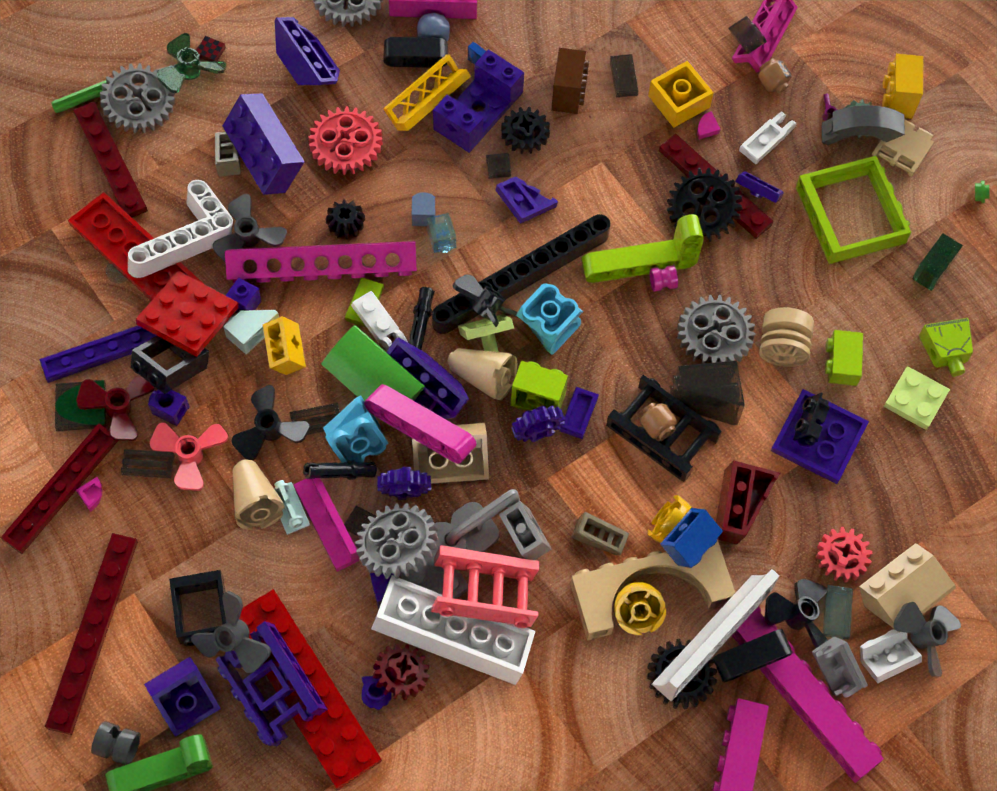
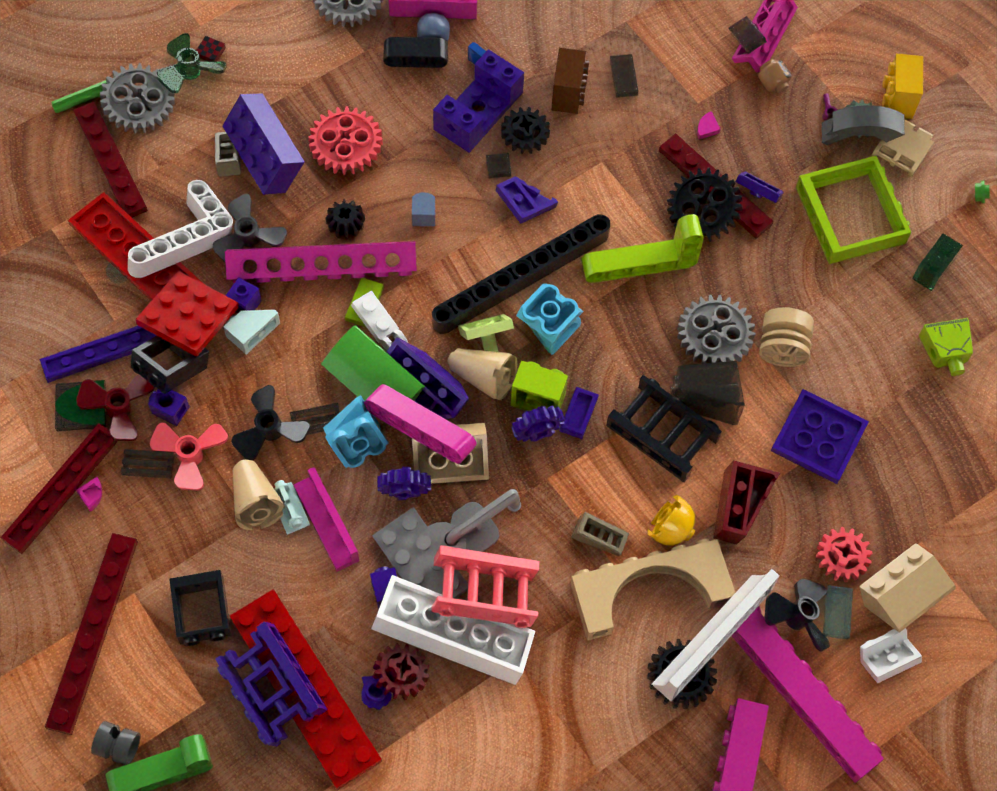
dark purple slope [144,657,221,737] -> none
dark grey piece [191,591,271,673] -> none
yellow brick [262,316,306,375] -> none
dark purple wedge [274,17,340,85] -> none
black pin [303,460,377,480] -> none
clear smoke tile [344,506,377,536] -> none
light grey gear [355,503,439,579] -> none
yellow fence [383,54,471,131] -> none
black pin [409,287,435,350] -> none
clear light blue brick [426,213,456,253] -> none
black piece [452,274,520,327] -> none
light grey brick [499,501,552,560] -> none
yellow cylinder [614,582,666,635] -> none
medium nougat head [640,402,677,440] -> none
yellow brick [648,61,714,128] -> none
dark pink wheel [650,265,678,292] -> none
blue brick [660,508,723,568] -> none
black beam [712,629,793,683] -> none
white hinge [739,111,796,164] -> none
black hinge [793,393,830,446] -> none
light grey hinge [812,637,868,698] -> none
lime brick [825,330,863,386] -> none
yellowish green plate [884,366,950,430] -> none
dark grey piece [894,602,961,678] -> none

